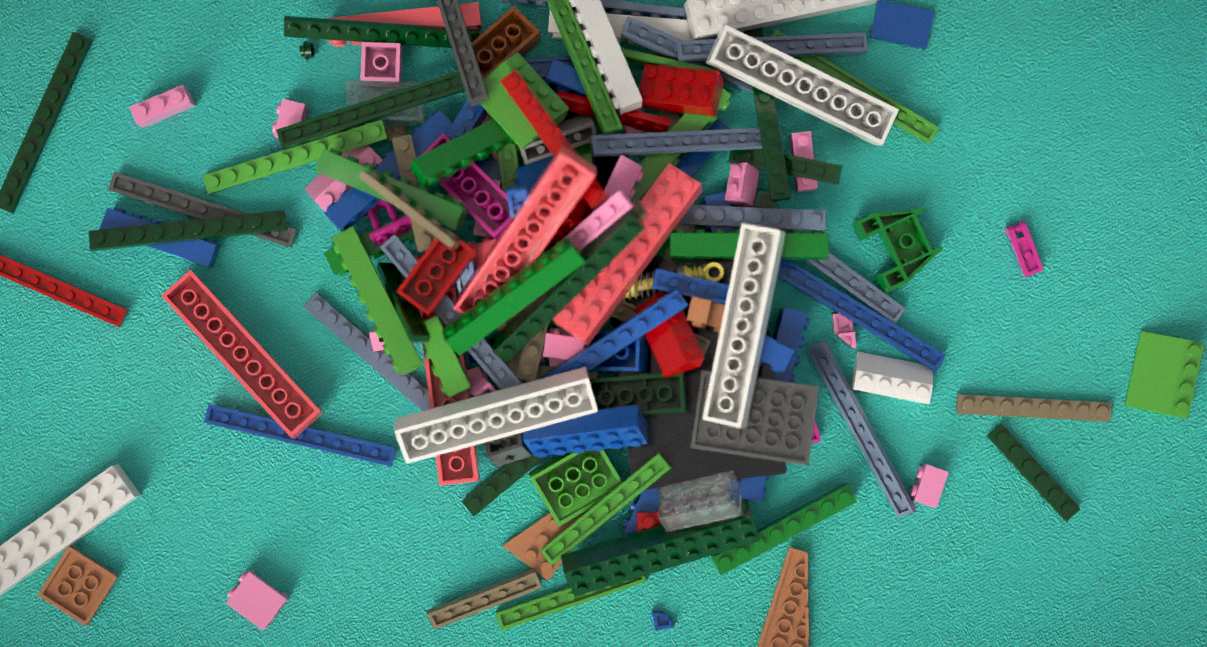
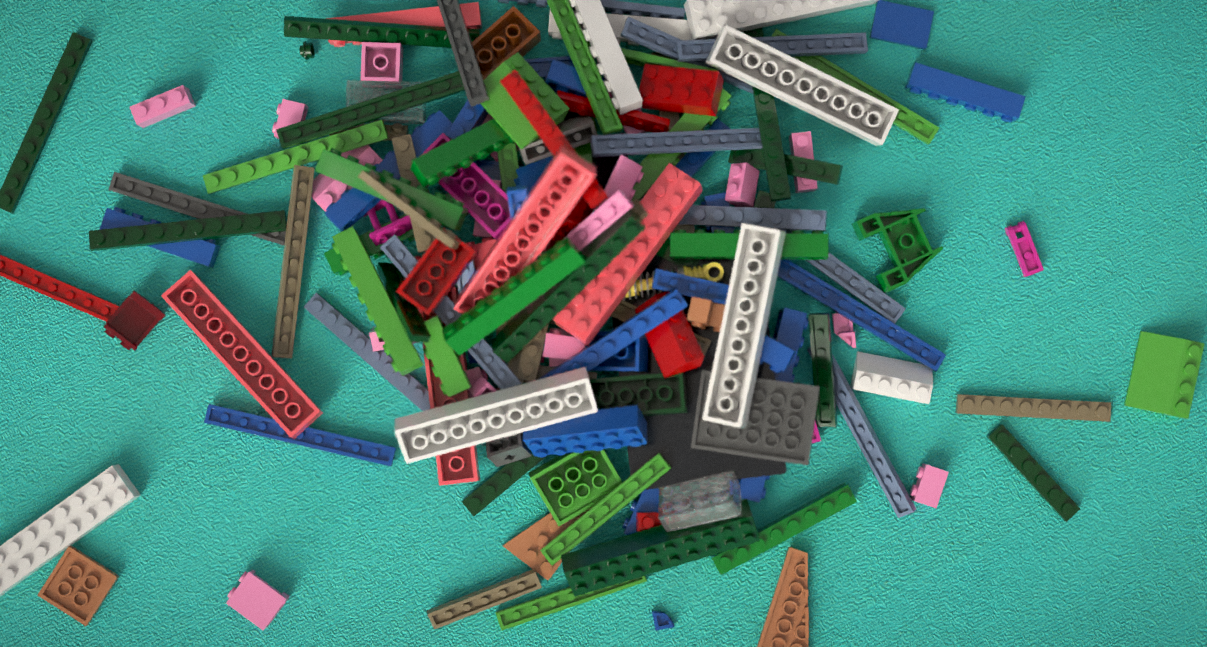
none -> dark red panel [104,289,165,351]
none -> dark tan plate [271,165,315,358]
none -> dark green plate [808,313,837,427]
none -> blue brick [905,62,1026,122]

